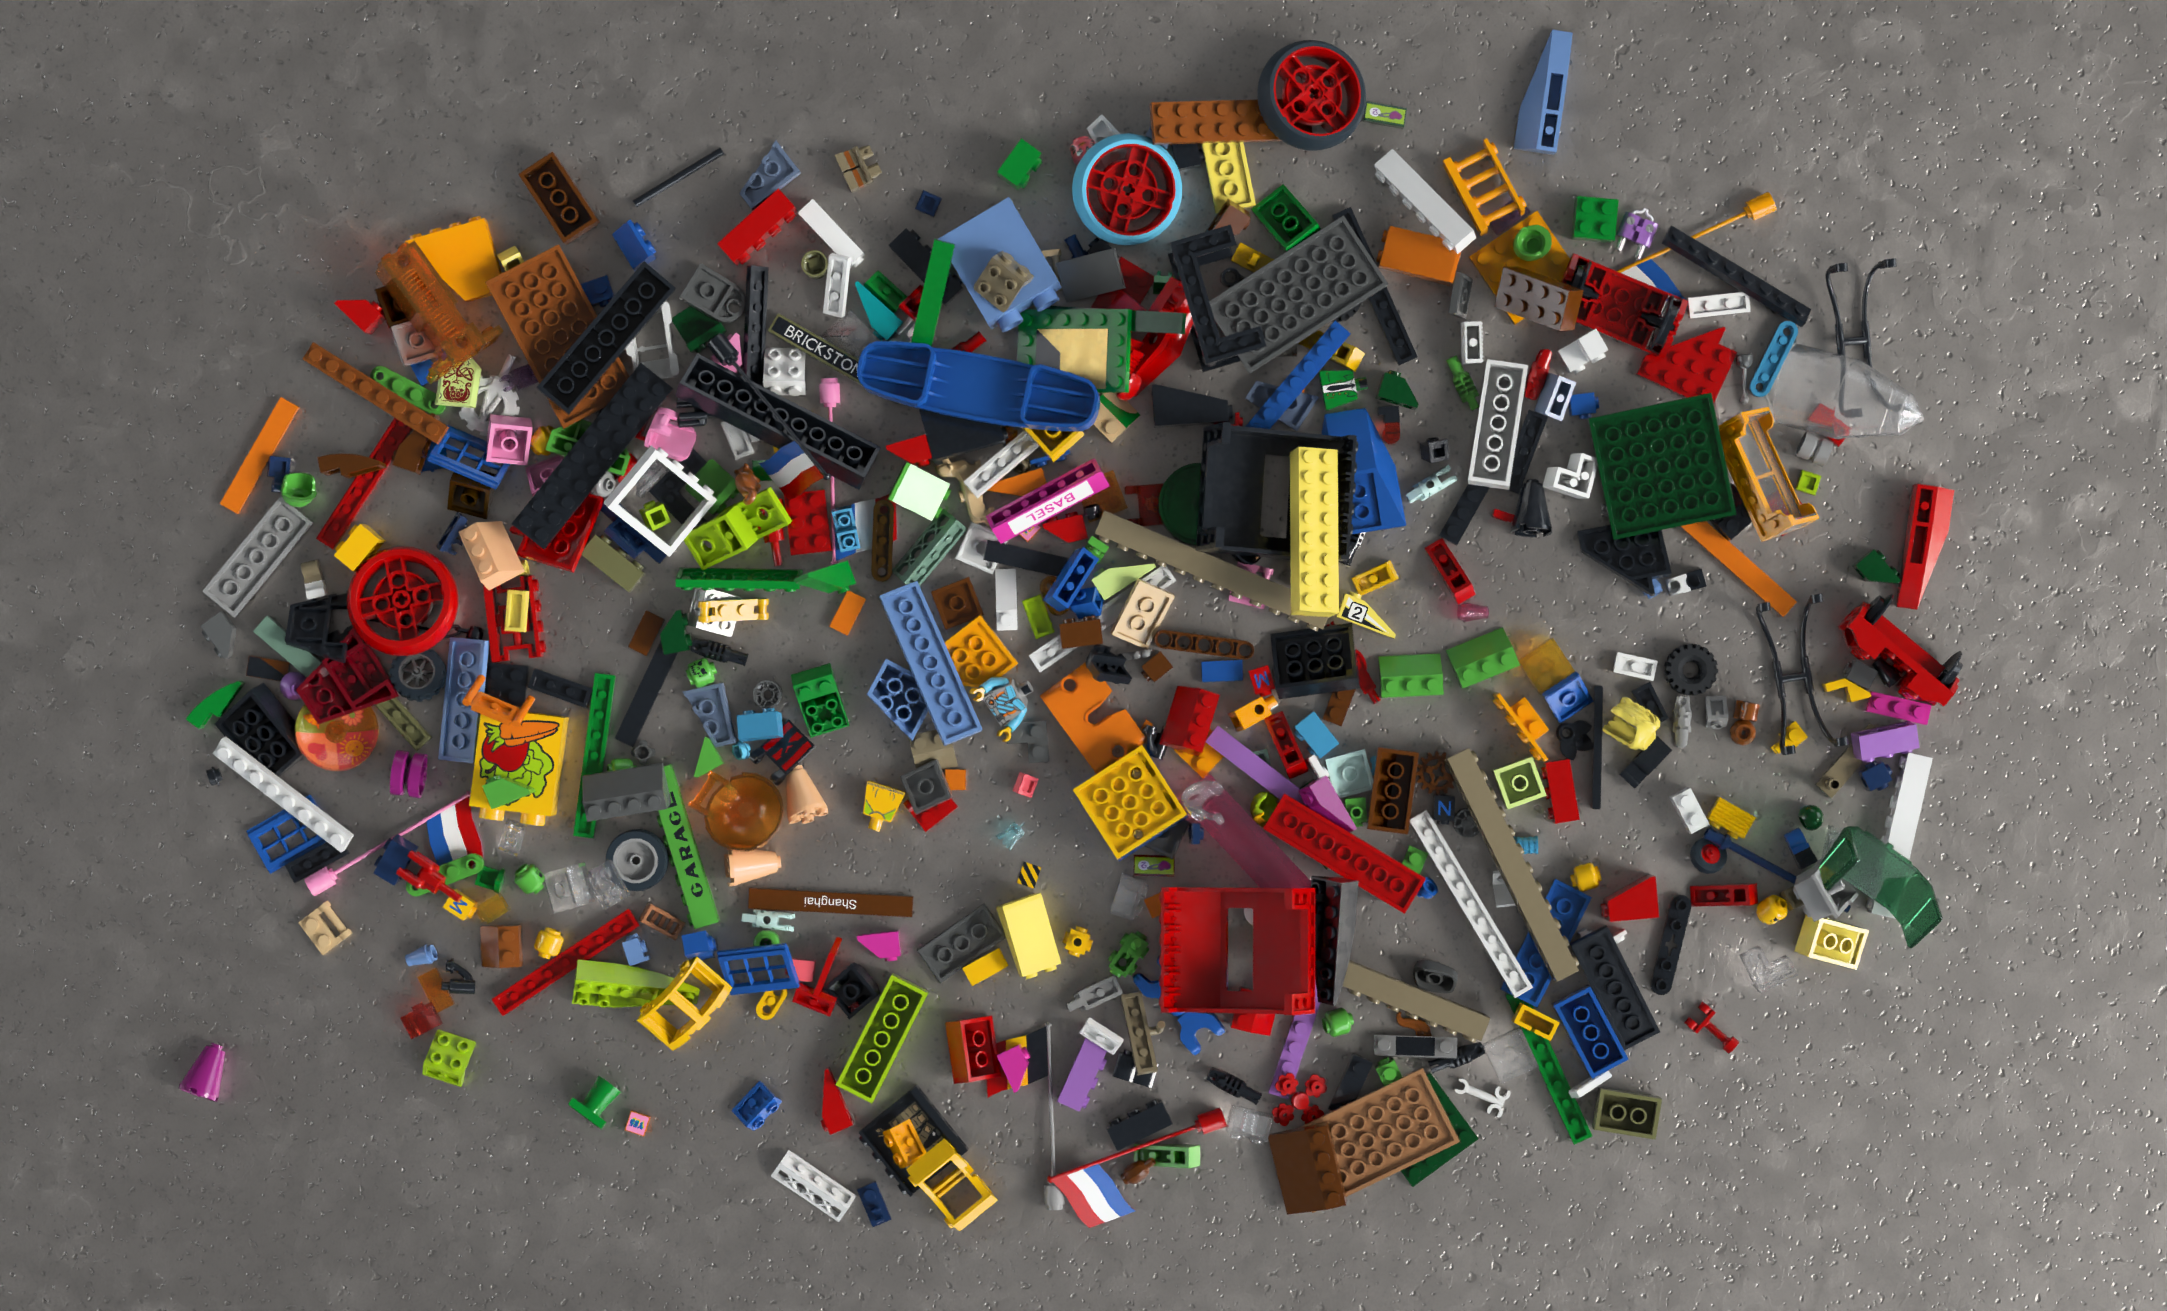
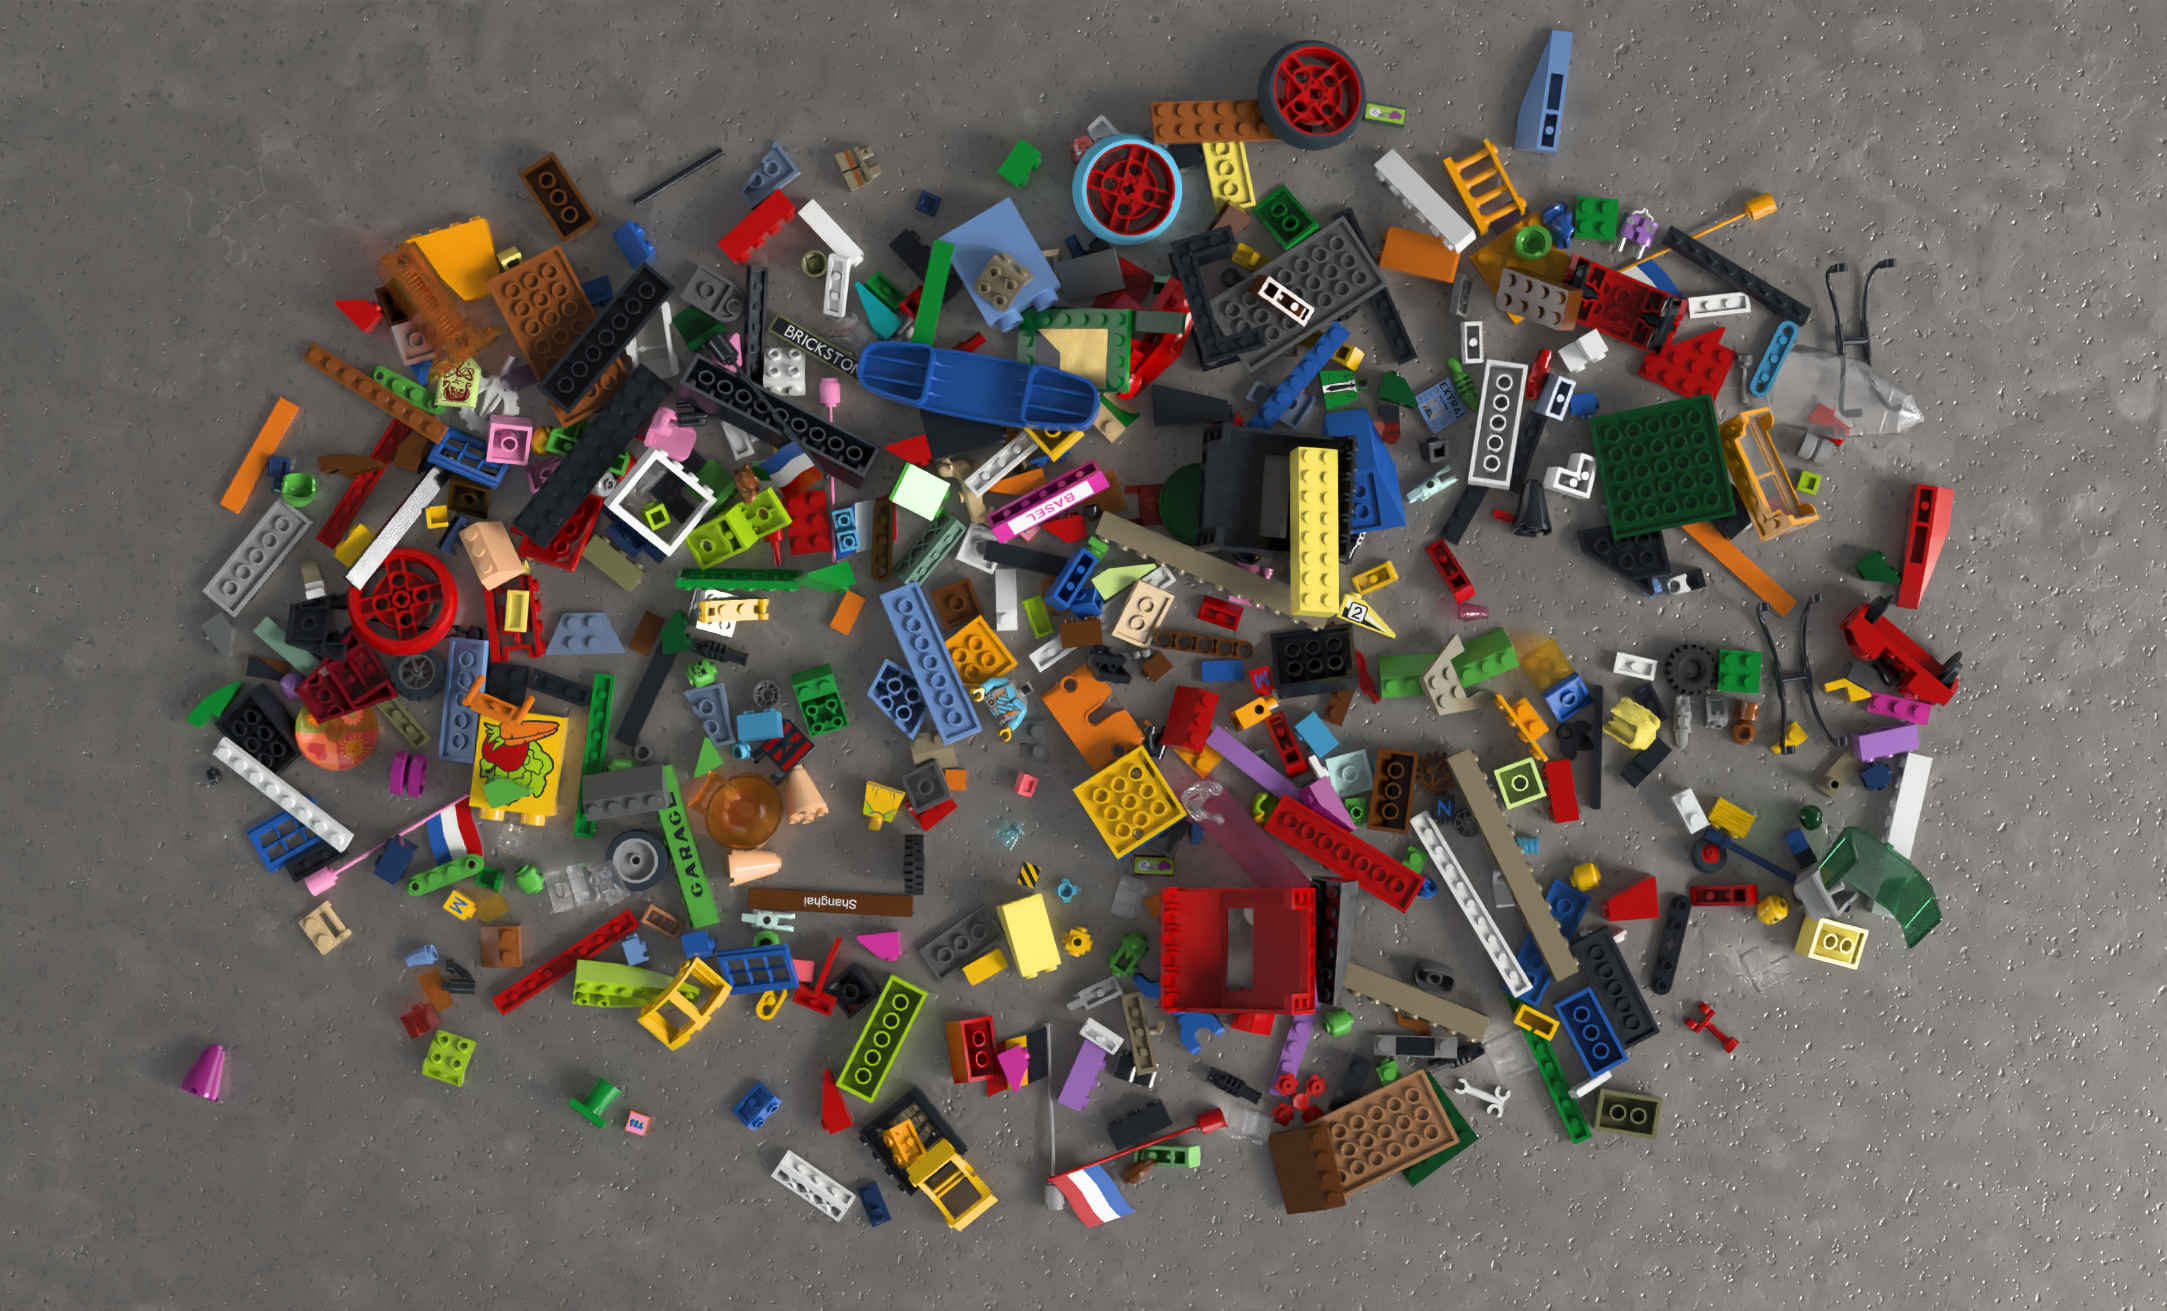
red plant [396,850,462,903] -> none
yellow head [534,927,564,959] -> none
none -> tile [342,451,454,590]
none -> yellow panel [425,505,449,529]
none -> sand blue wing [545,612,625,655]
none -> black wheel [904,834,925,895]
none -> medium azure plate [1054,878,1078,903]
none -> red slope [1197,595,1244,631]
none -> slope [1248,274,1315,326]
none -> medium blue tile [1415,378,1469,434]
none -> wing [1418,634,1489,716]
none -> blue hair [1541,201,1574,250]
none -> green brick [1714,649,1762,693]

